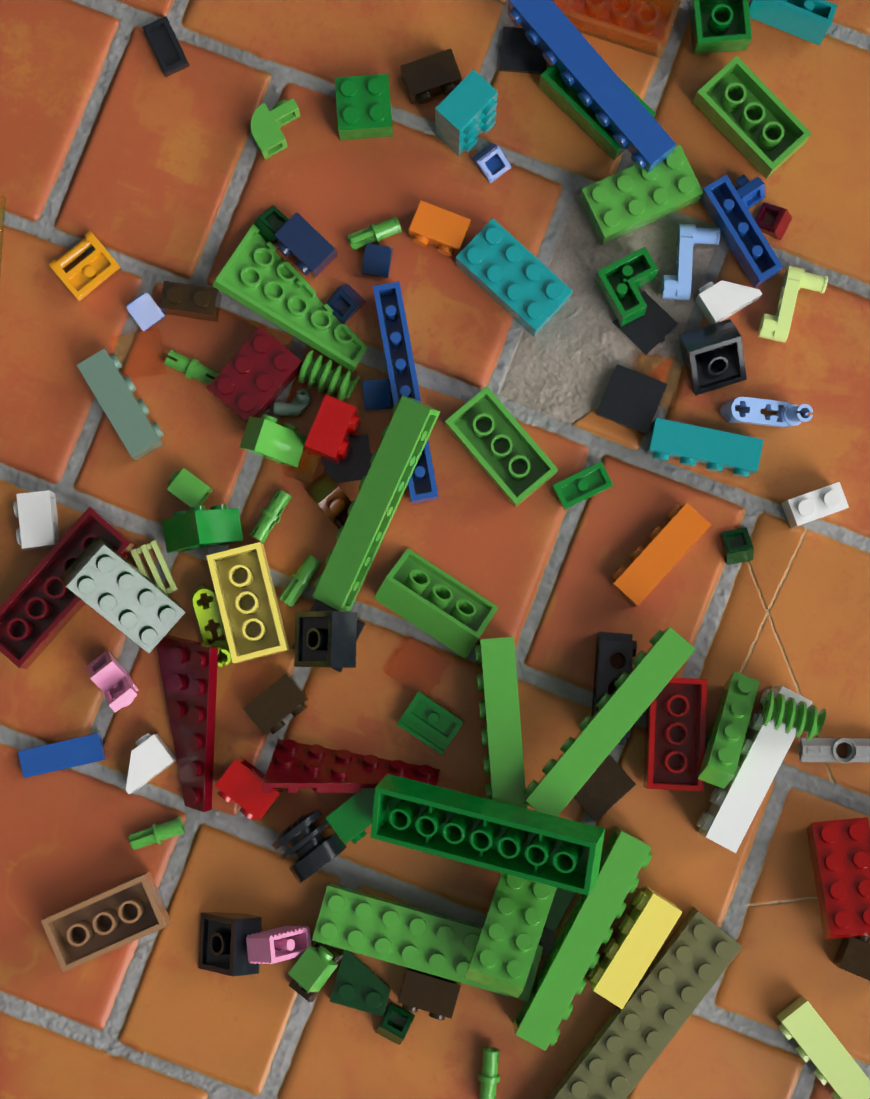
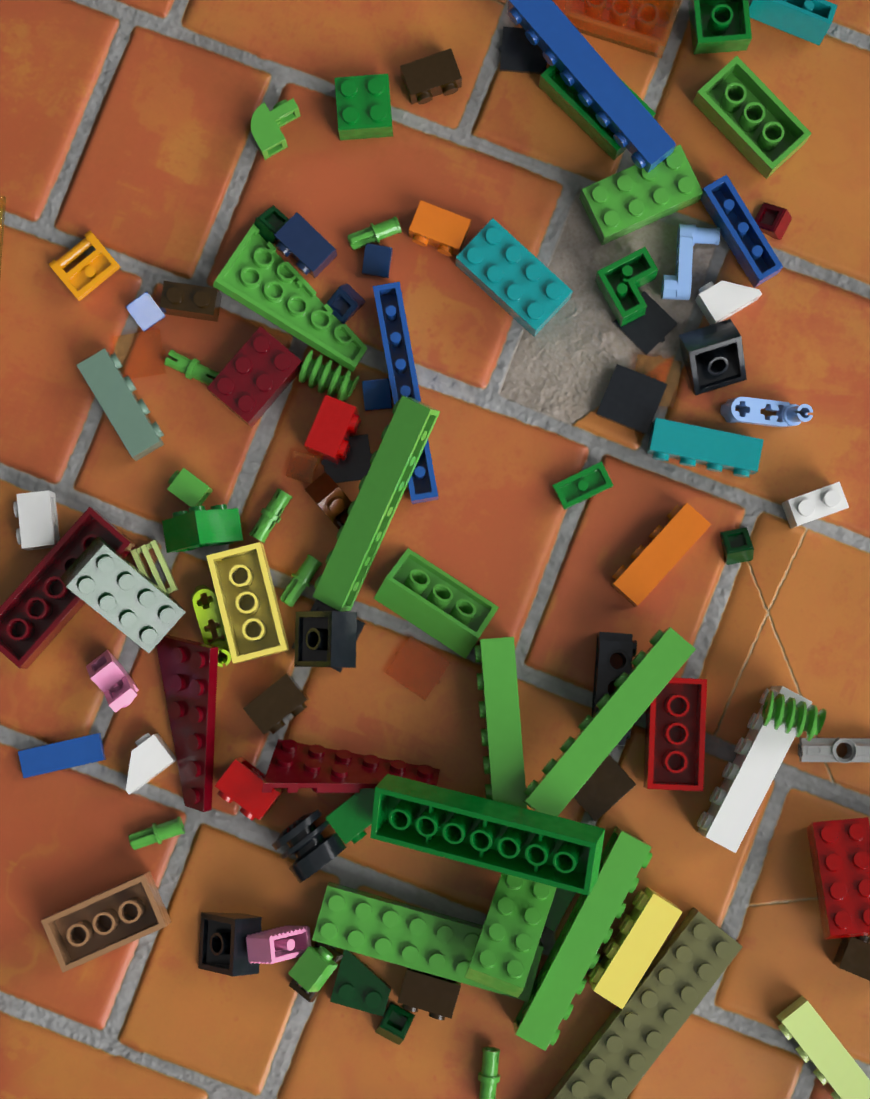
black tile [142,16,190,77] -> none
bright green brick [239,414,307,467] -> none
sand green arm [274,389,312,417] -> none
green plate [396,690,465,755] -> none
teal brick [435,69,498,156] -> none
bright green brick [445,386,558,508] -> none
blue slope [471,143,512,183] -> none
bright green brick [698,671,760,789] -> none
blue tile [735,174,765,209] -> none
yellowish green beam [758,265,828,343] -> none

